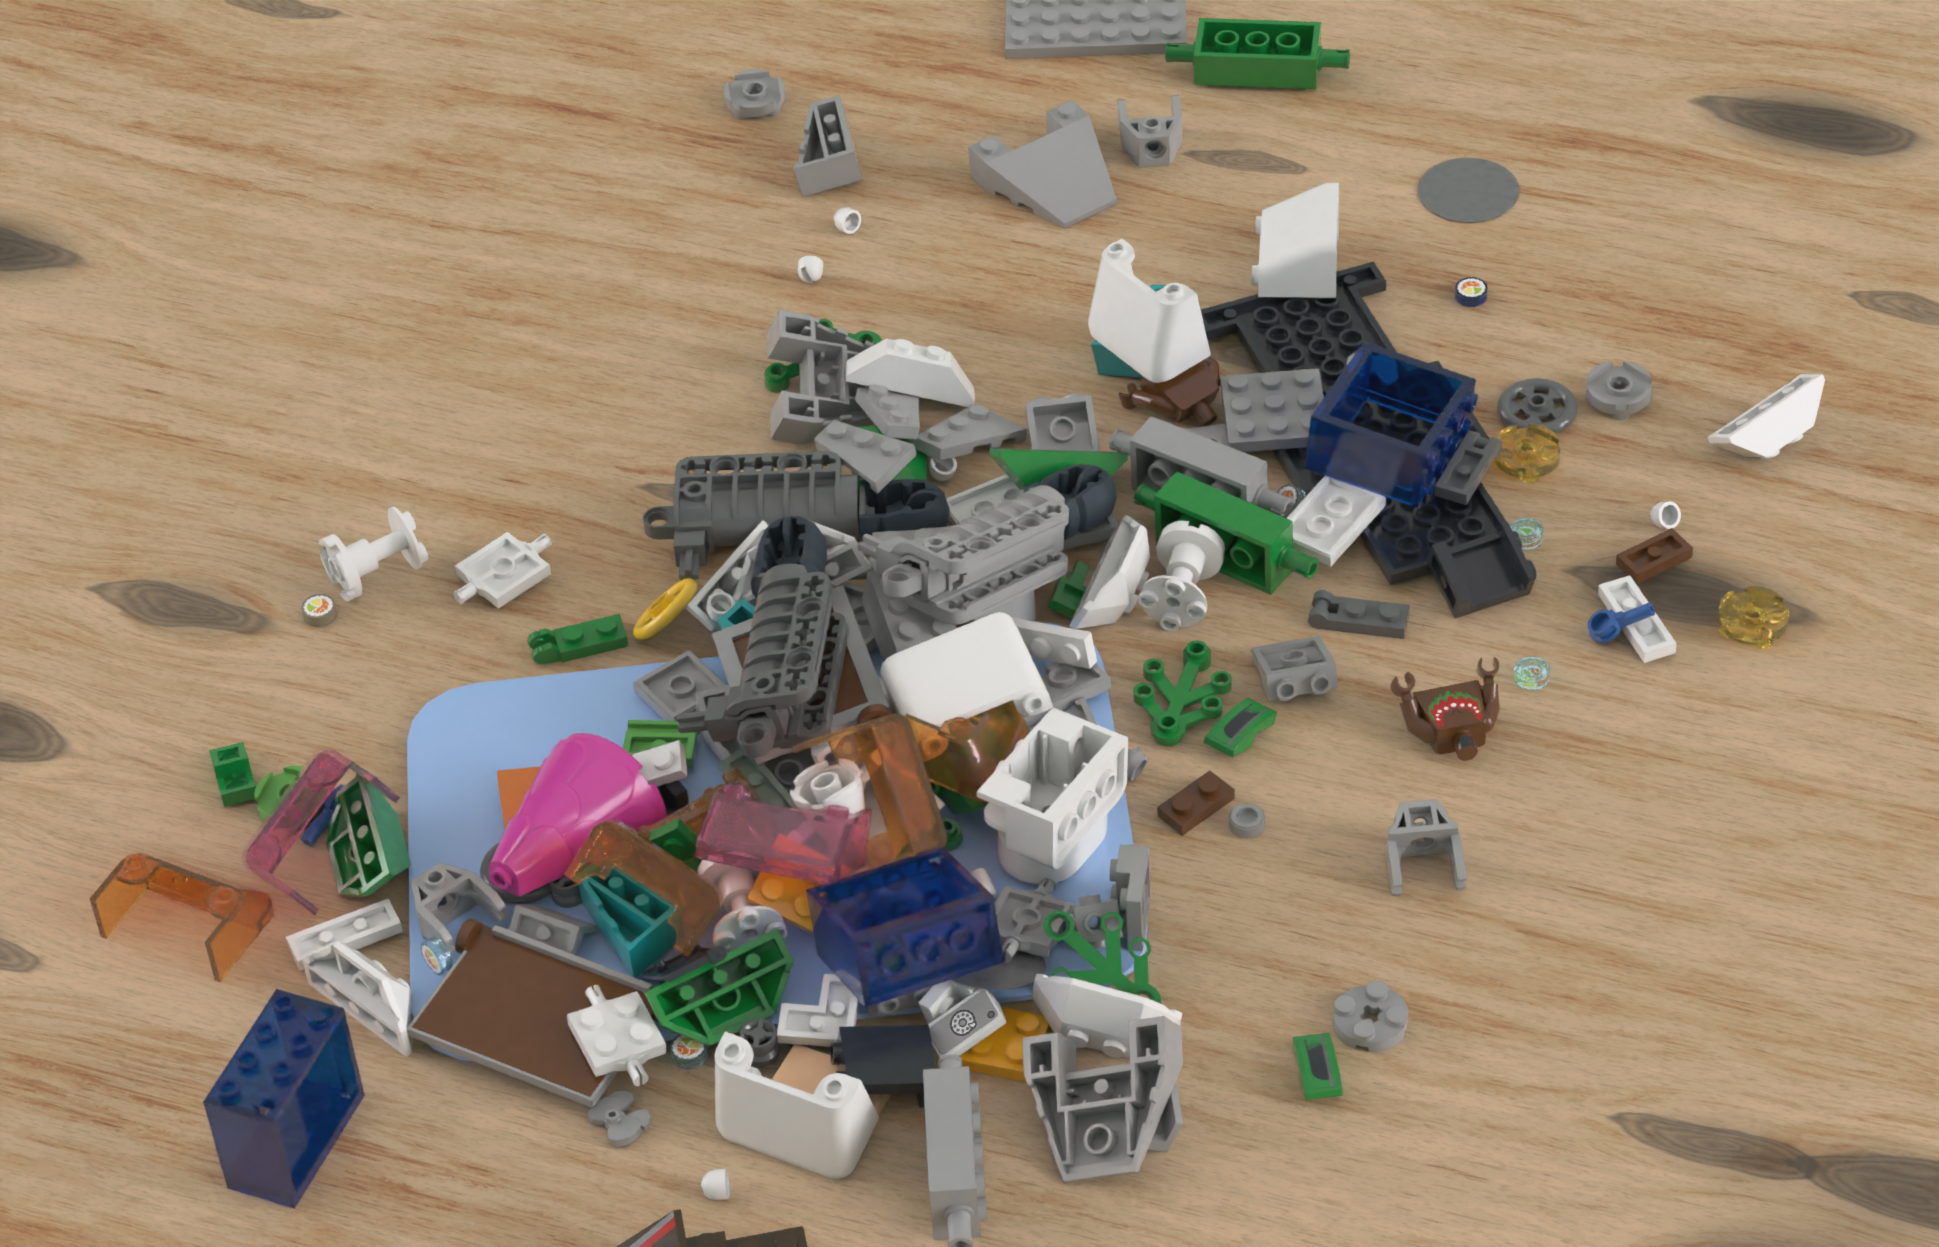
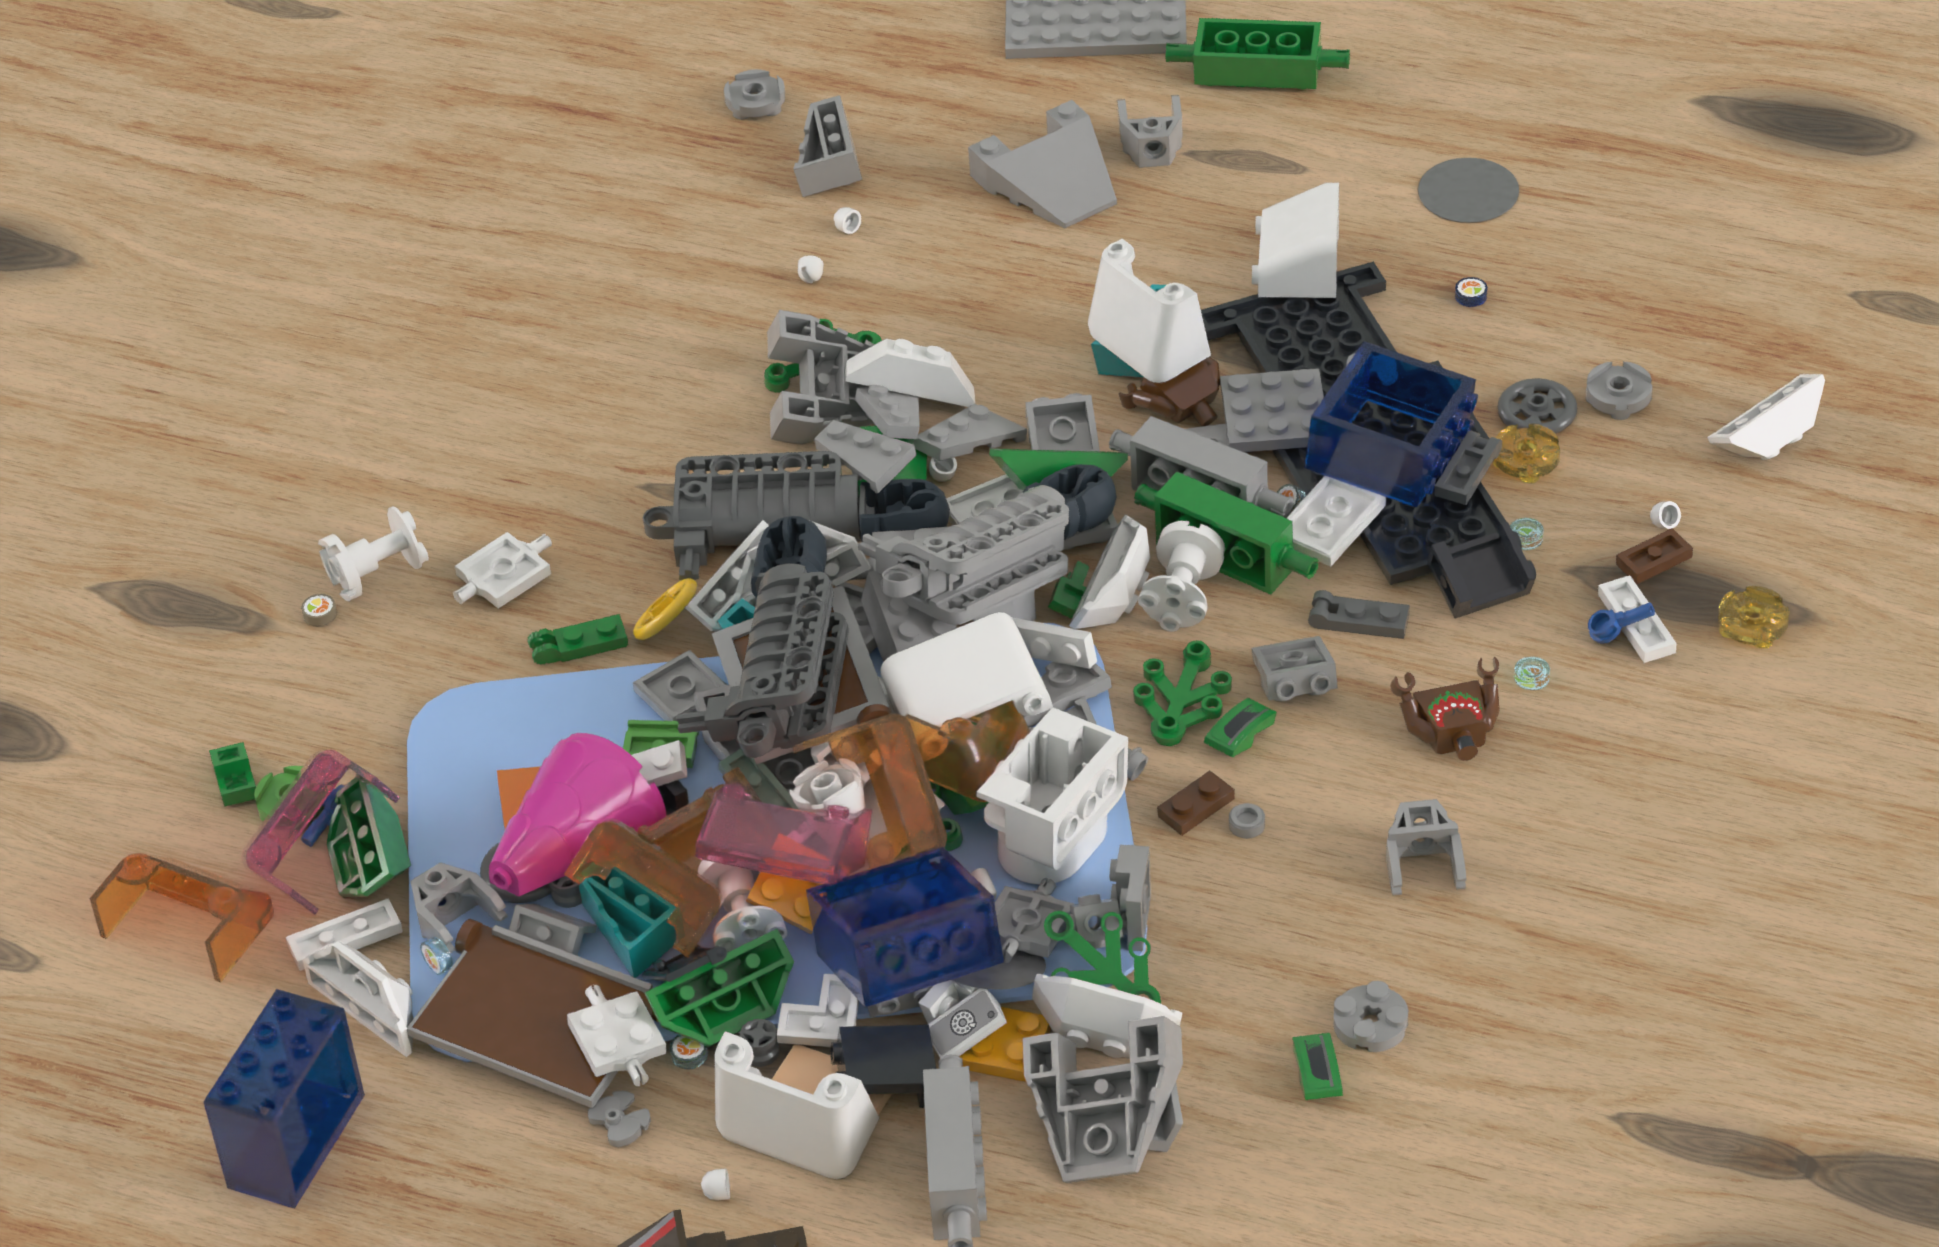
green plate [649,818,708,882] -> none
white hinge [706,592,735,622] -> none

